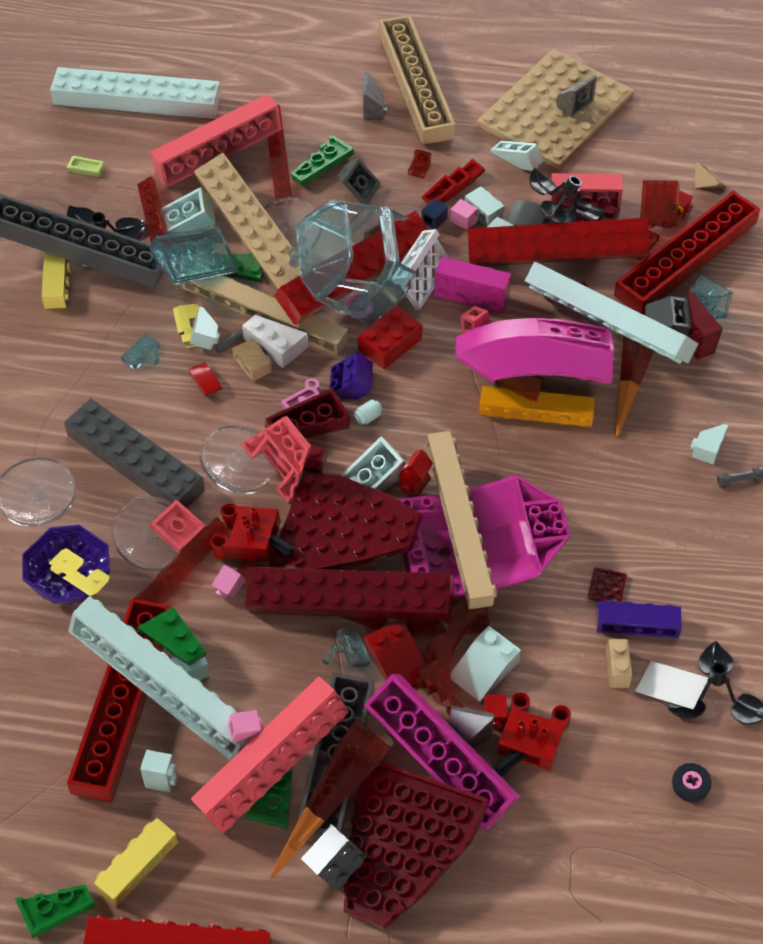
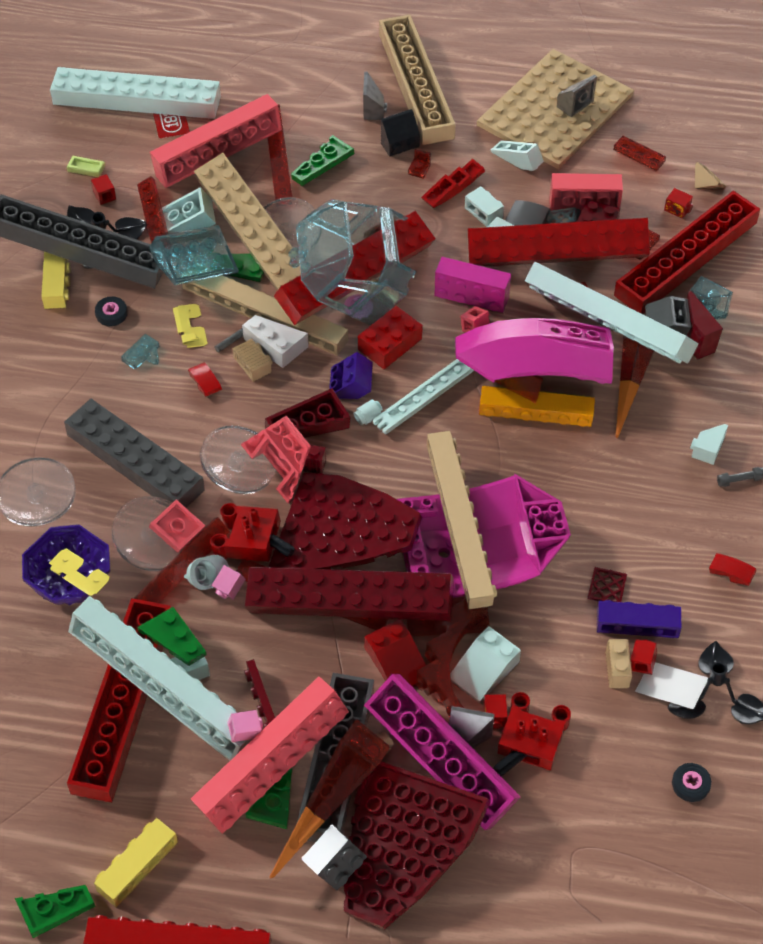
light aqua brick [140,750,178,793] -> none
light aqua slope [190,307,220,350] -> none
bright pink hinge [281,378,320,409] -> none
clear light blue plate [322,628,371,668] -> none
flat silver slope [338,158,381,206] -> none
light aqua slope [341,437,407,492] -> none
white fence [391,229,449,311] -> none
red brick [399,449,433,496] -> none
dark blue brick [421,199,448,230] -> none
bright pink brick [450,199,478,230] -> none
black plant [529,168,605,224] -> none
clear red brick [640,180,680,229] -> none
none -> red brick [91,174,117,205]
none -> black bush [95,296,128,326]
none -> red sticker [153,113,190,139]
none -> light aqua piece [184,555,229,590]
none -> dark red plate [244,659,275,728]
none -> light aqua hinge [372,359,474,435]
none -> black slope [381,109,420,157]
none -> clear red plate [613,136,666,171]
none -> red brick [630,639,657,675]
none -> red slope [709,553,757,586]

